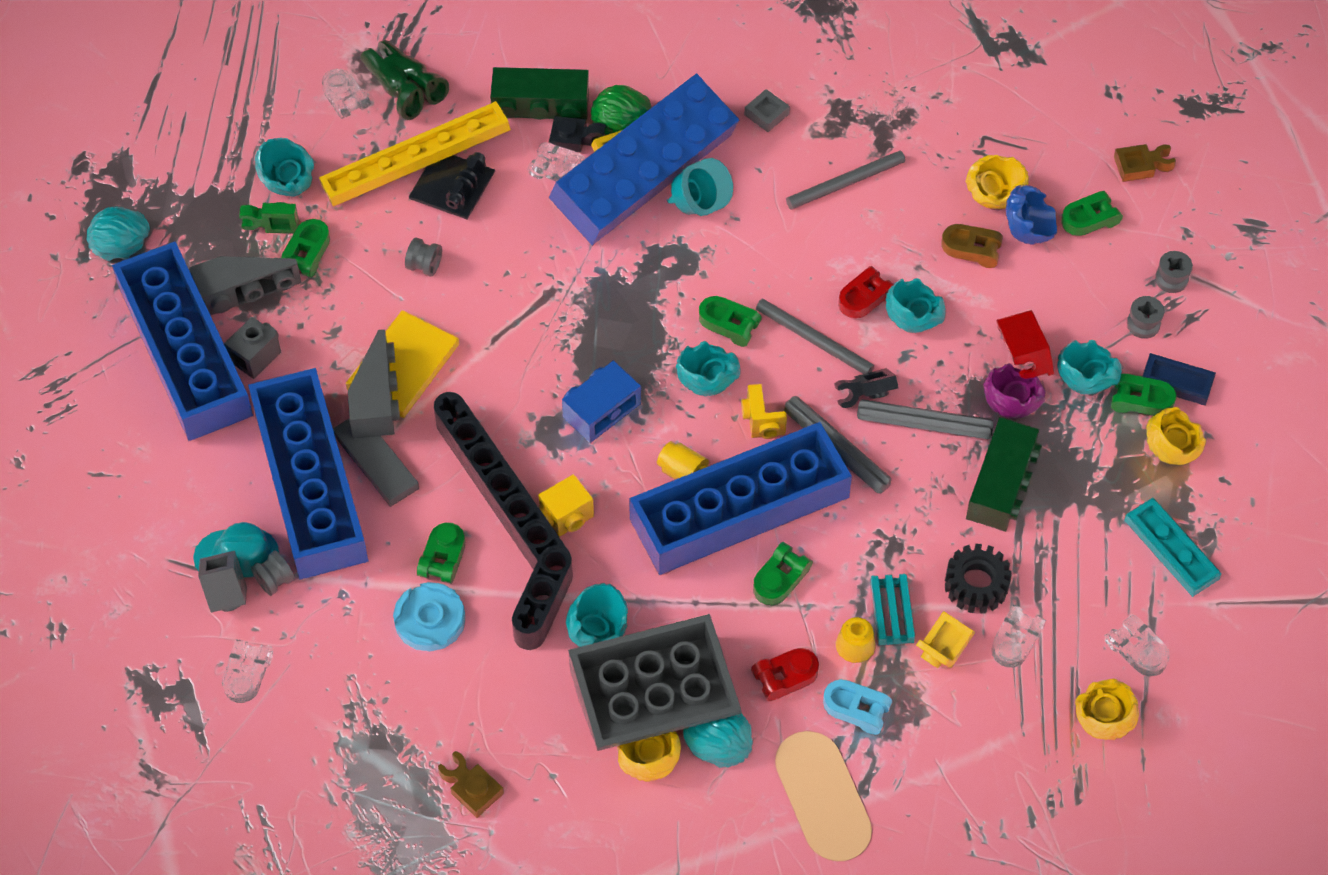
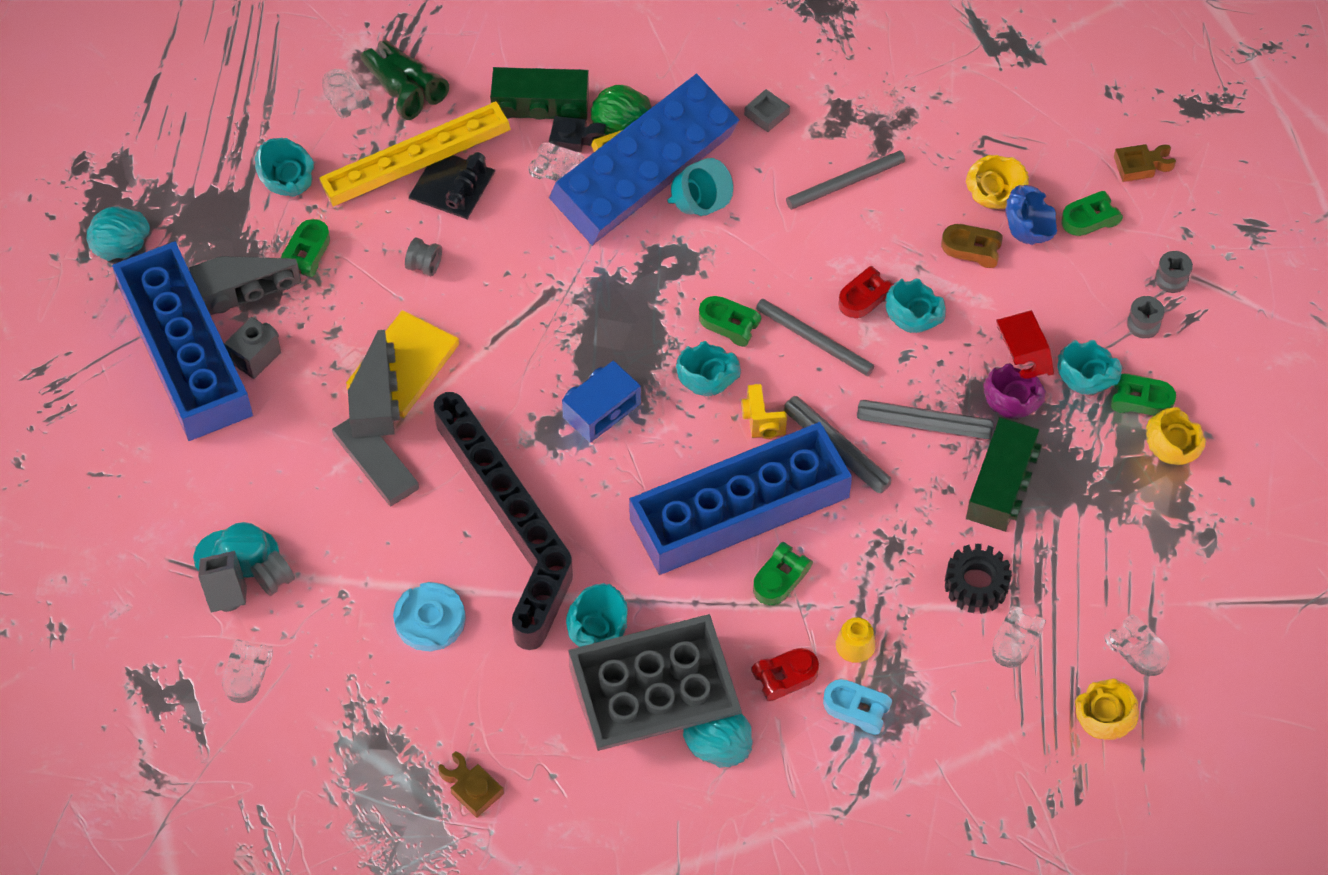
green plate [239,202,300,234] -> none
blue brick [248,368,369,580] -> none
green plate [417,522,465,584] -> none
yellow brick [538,474,594,537] -> none
yellow hair [617,731,681,782] -> none
yellow brick [657,441,709,480] -> none
light nougat sticker [775,731,872,861] -> none
black plate [834,368,898,408] -> none
teal tile [870,574,915,645] -> none
yellow bracket [916,611,975,669] -> none
teal tile [1124,498,1222,597] -> none
dark blue tile [1142,353,1216,406] -> none

